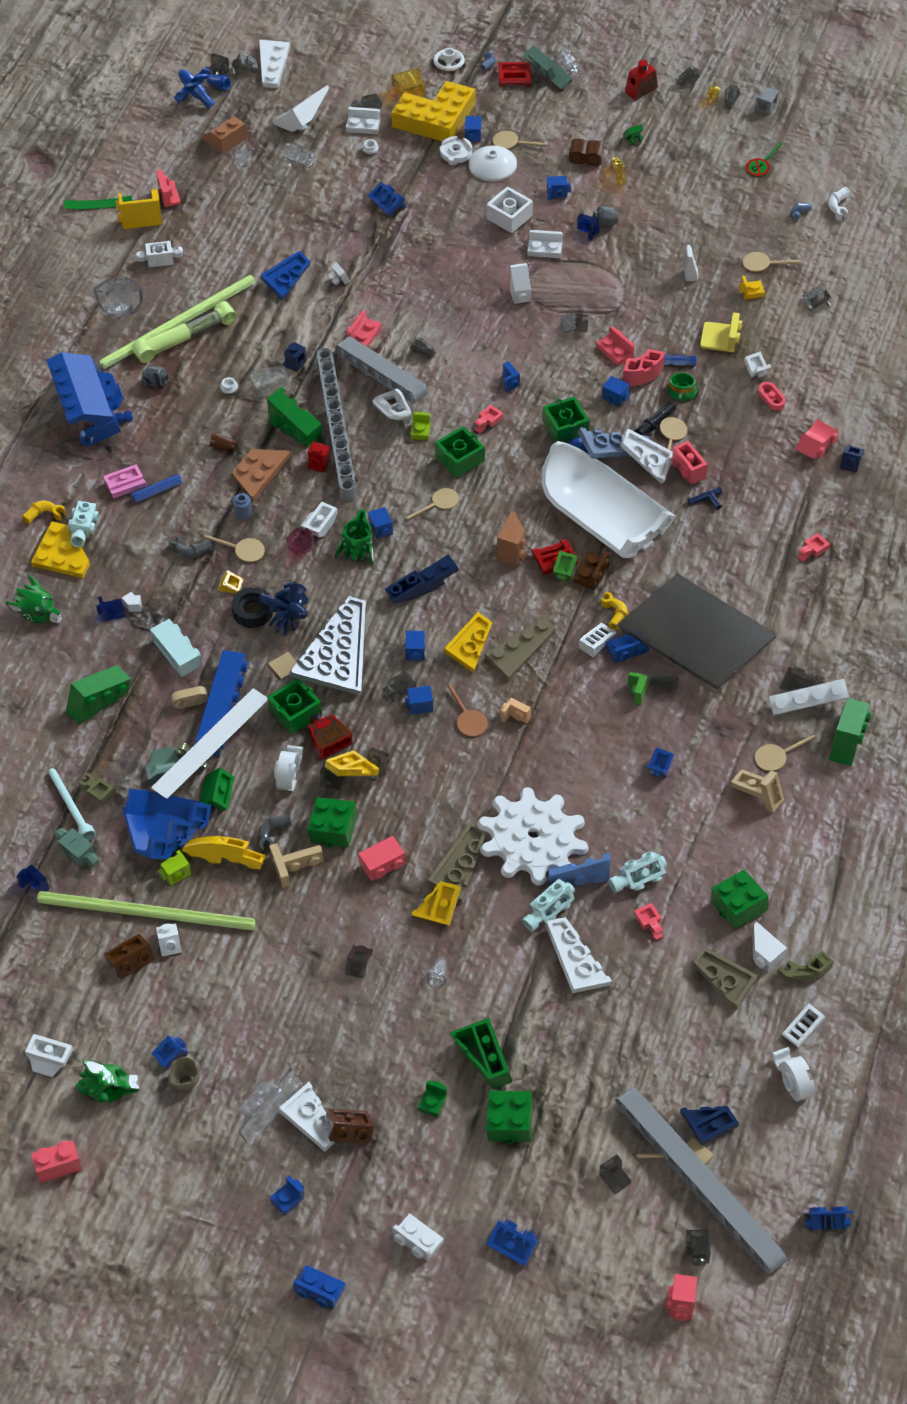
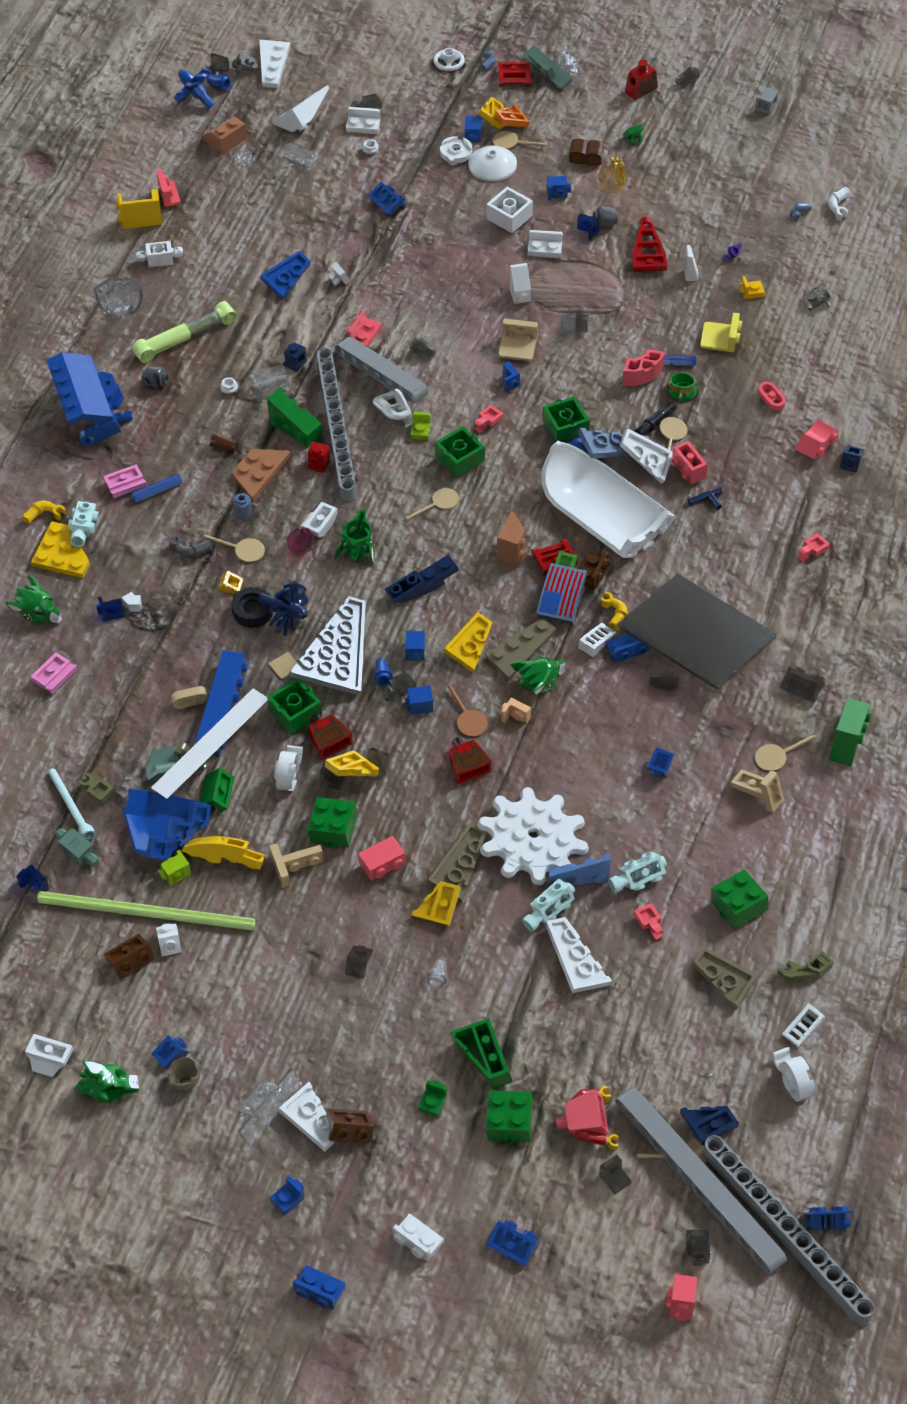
coral brick [31,1140,82,1183] -> none
green sticker [64,195,132,209] -> none
green wedge [66,665,131,725] -> none
yellowish green axle [99,275,255,369] -> none
light aqua brick [150,619,201,677] -> none
dark grey piece [259,814,292,854] -> none
blue brick [368,507,393,539] -> none
clear yellow torso [391,67,425,98] -> none
yellow piece [391,81,475,141] -> none
coral bracket [596,326,634,366] -> none
blue brick [602,376,630,407] -> none
bright green bracket [628,672,647,705] -> none
clear yellow plate [707,82,720,101] -> none
clear smoke cone [724,85,741,109] -> none
tan piece [743,252,802,272] -> none
white bracket [743,351,771,378] -> none
piece [746,142,783,177] -> none
white slope [752,922,787,973] -> none
white plate [769,679,849,716] -> none
none -> bright pink plate [31,652,77,694]
none -> blue cone [374,658,393,686]
none -> torso [449,737,491,784]
none -> yellow wing [477,97,504,130]
none -> orange wing [494,105,530,128]
none -> tan bracket [499,318,538,361]
none -> green piece [510,657,566,695]
none -> slope [536,563,587,624]
none -> coral torso [556,1086,619,1151]
none -> red plate [632,217,667,272]
none -> light grey beam [703,1135,875,1326]
none -> dark purple piece [722,242,743,261]

